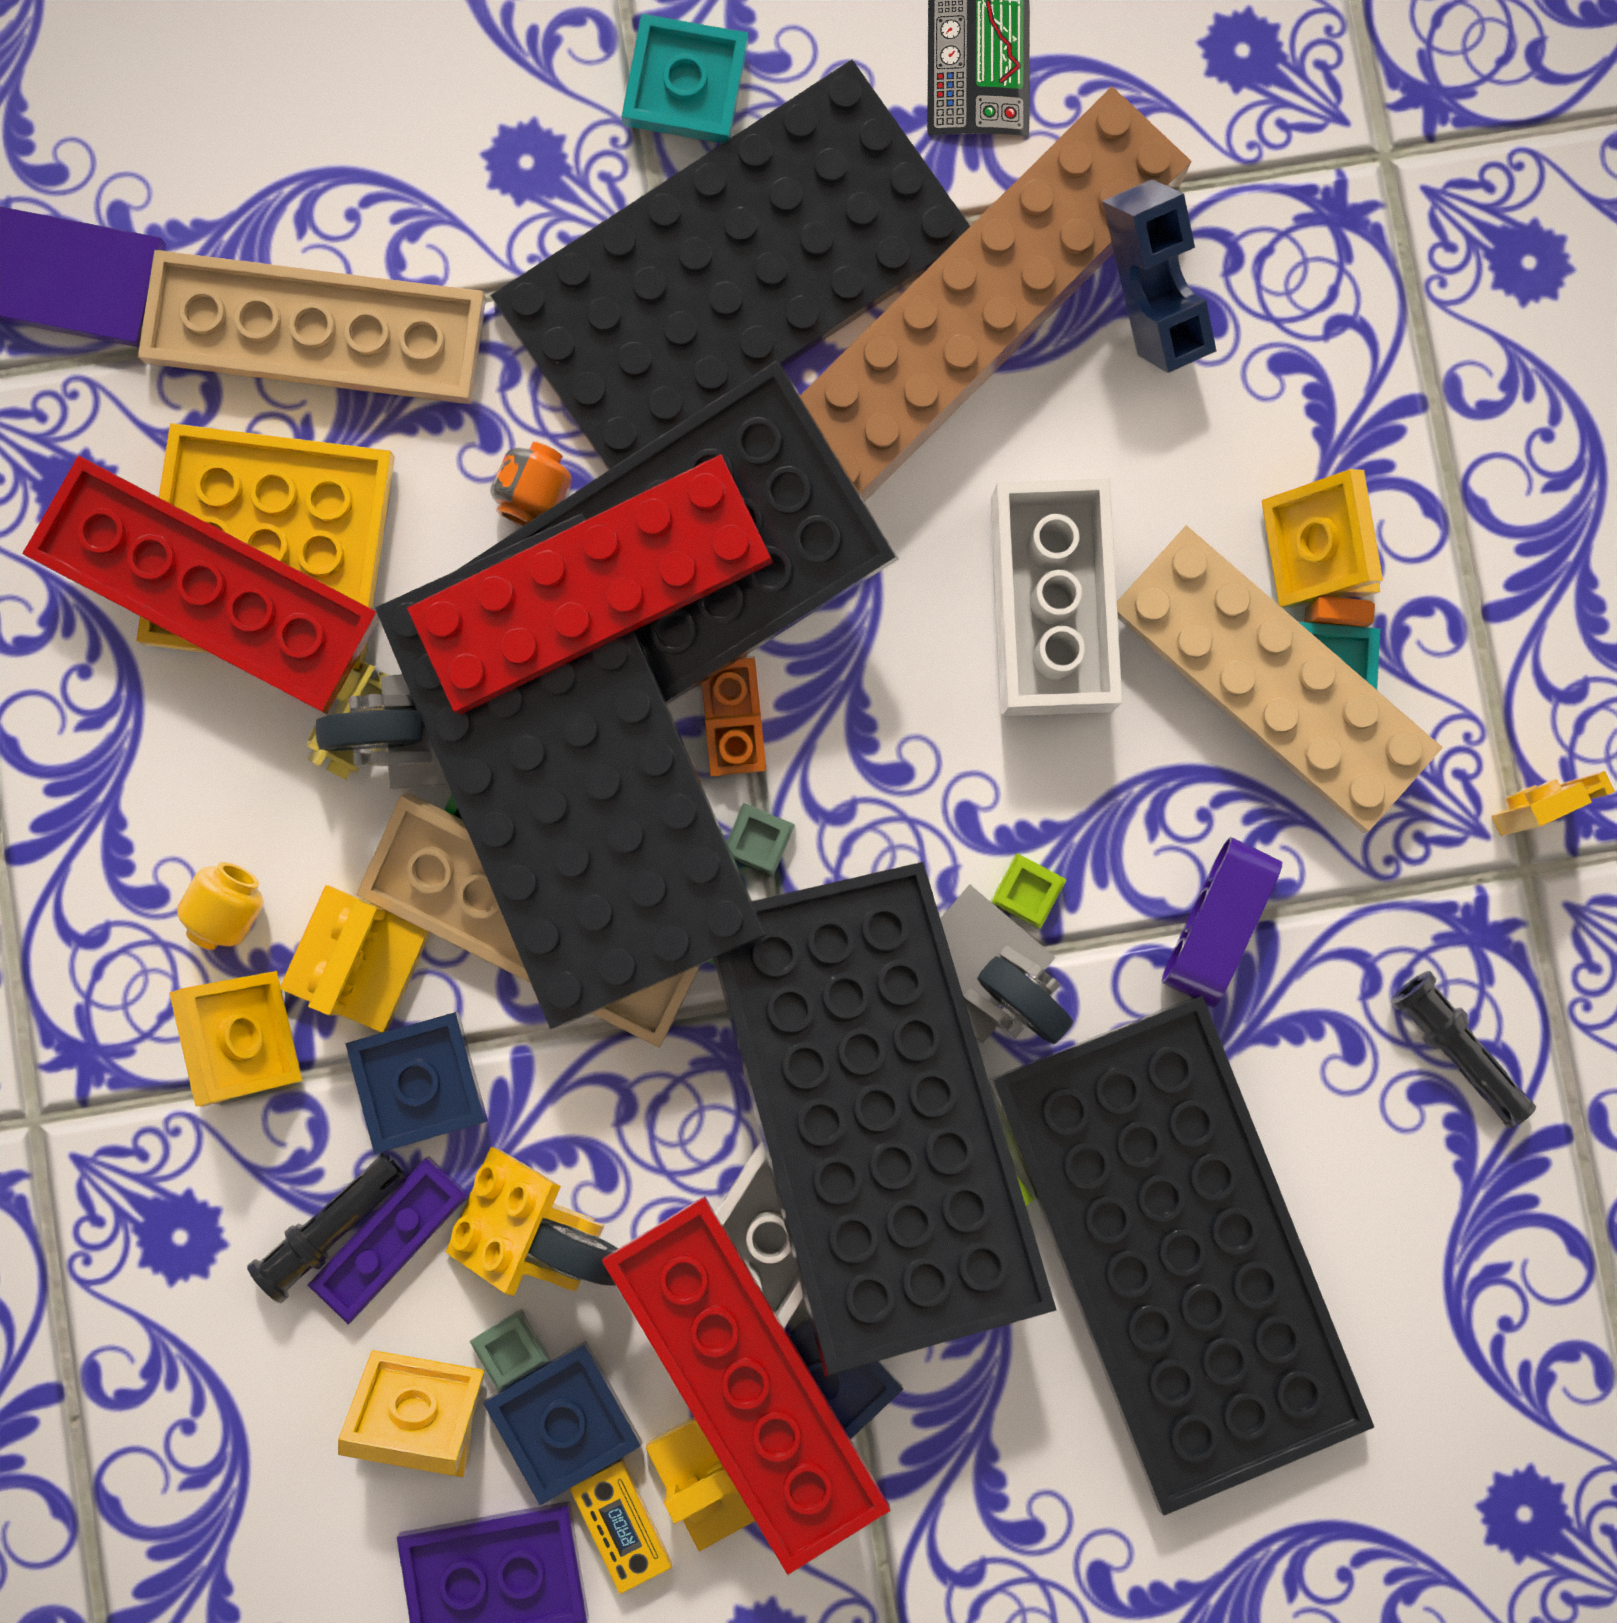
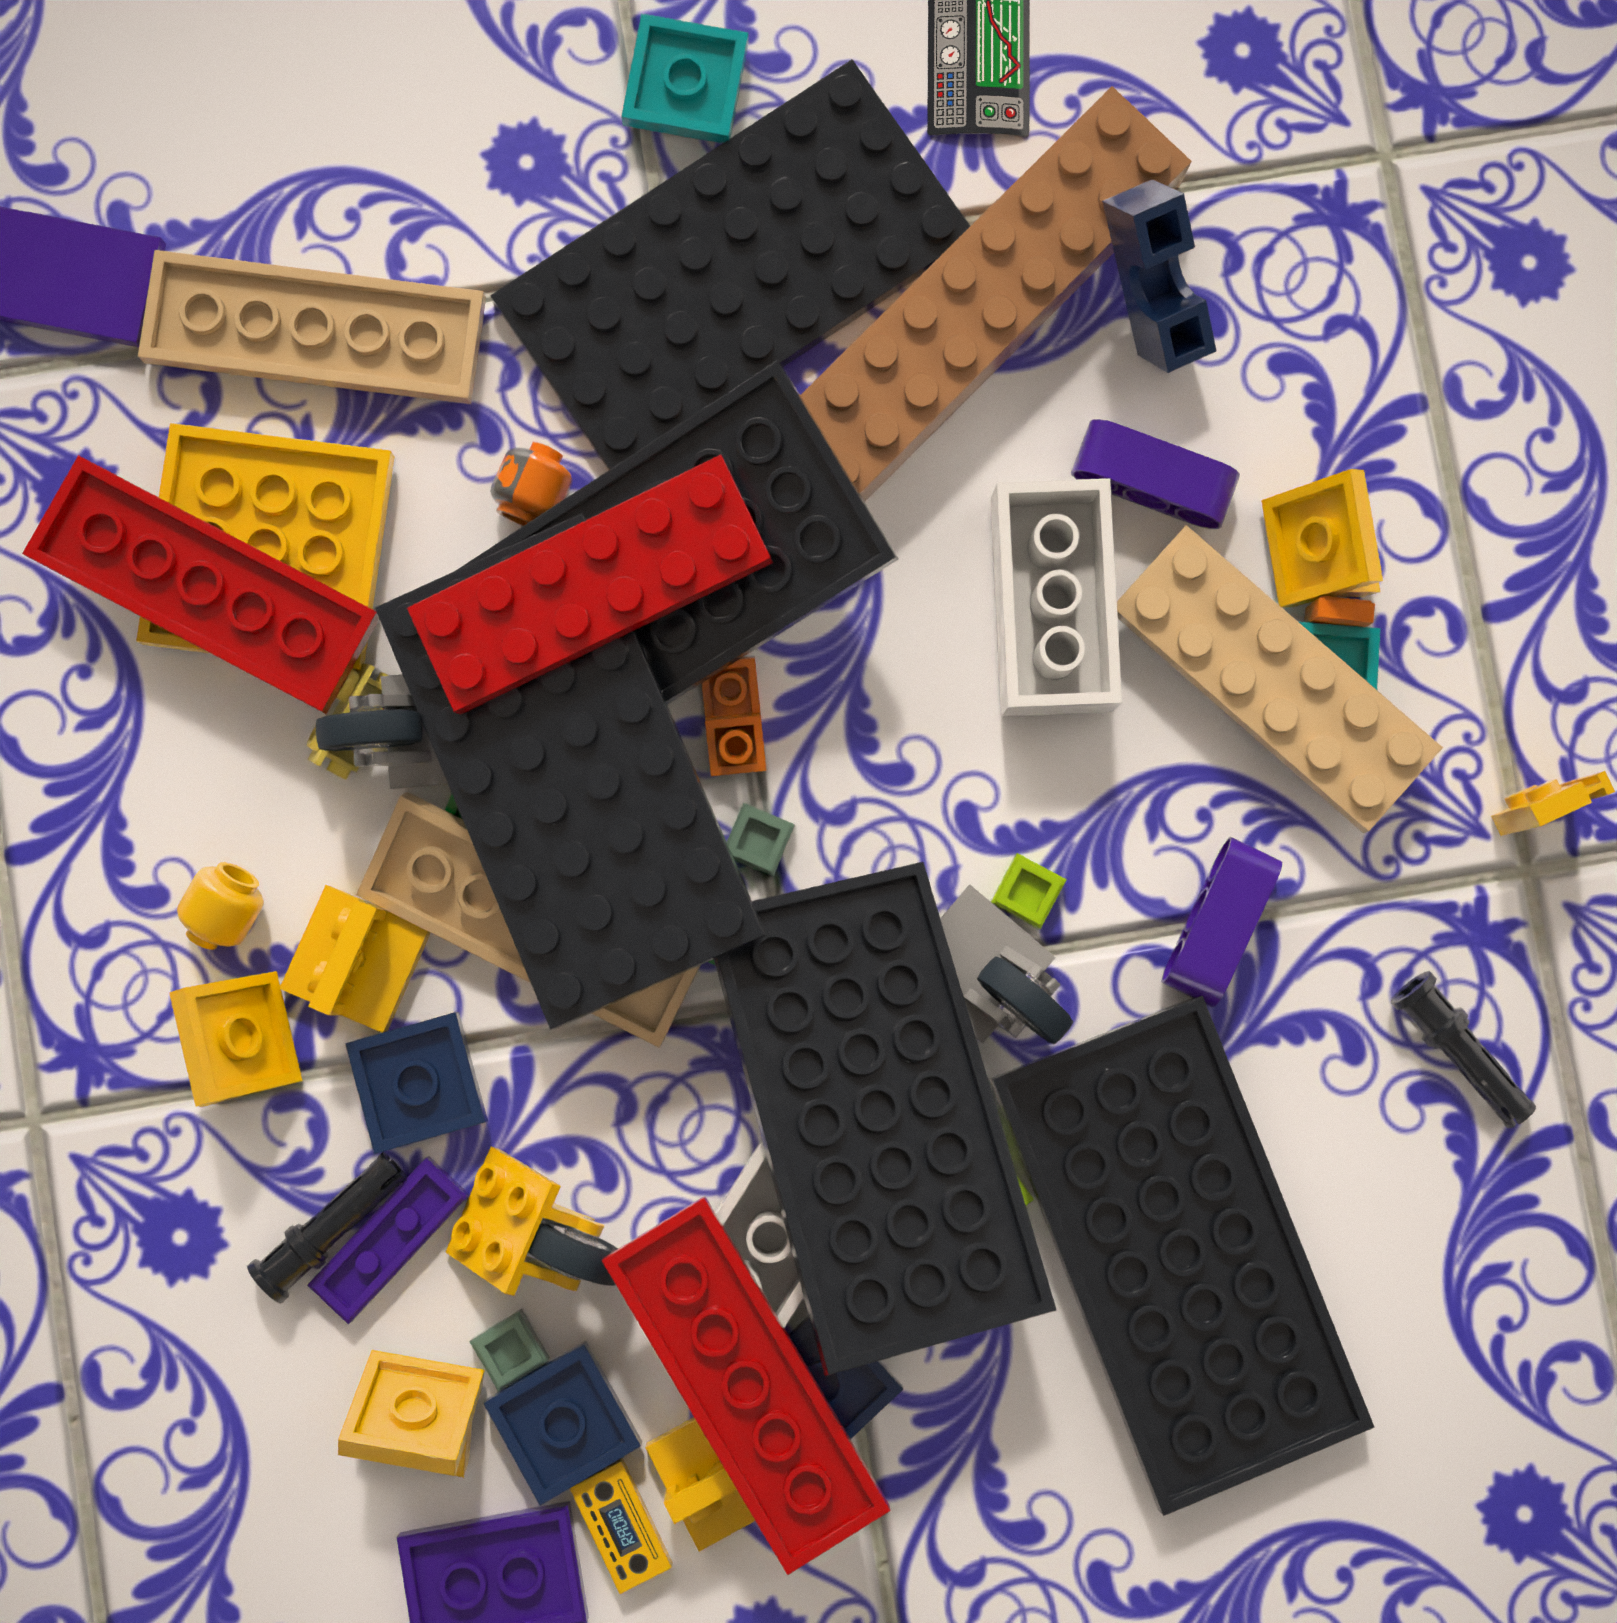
none -> dark purple beam [1071,419,1240,529]

